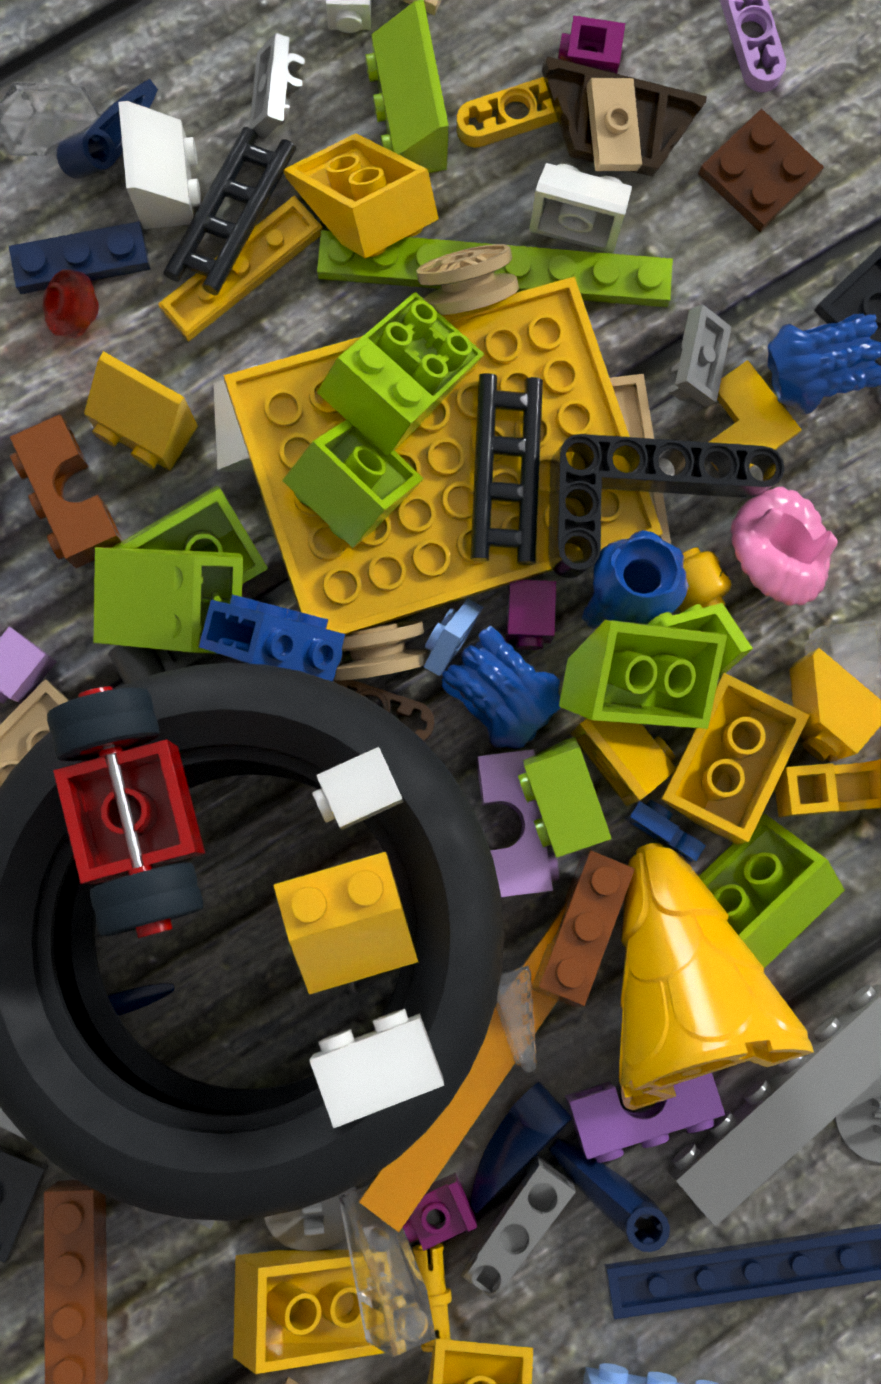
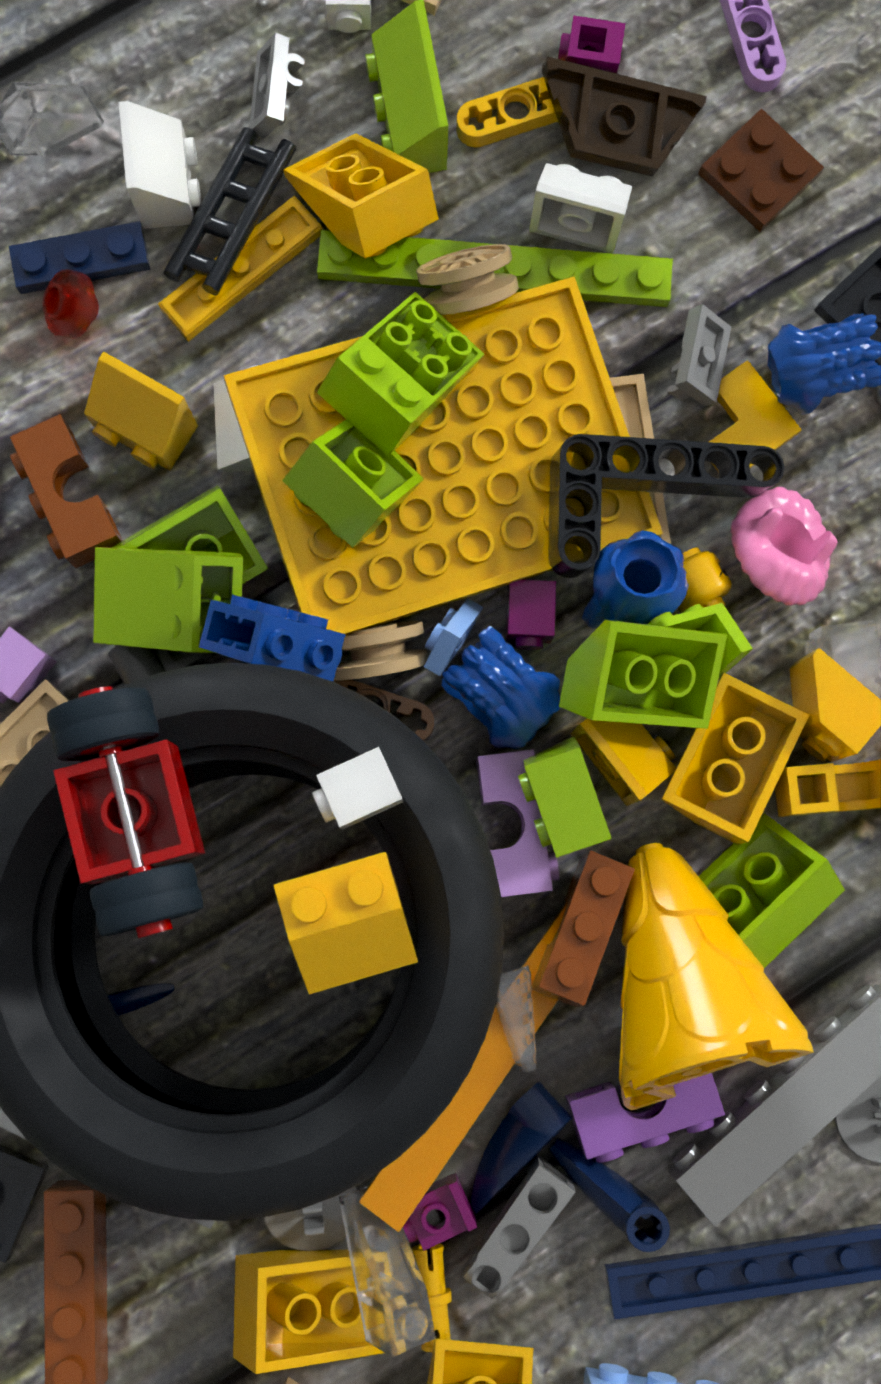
dark blue piece [56,79,158,179] -> none
white brick [309,1009,444,1128] -> none
black bar [470,373,543,565] -> none
tan plate [586,78,642,171] -> none
blue plate [624,800,706,862] -> none

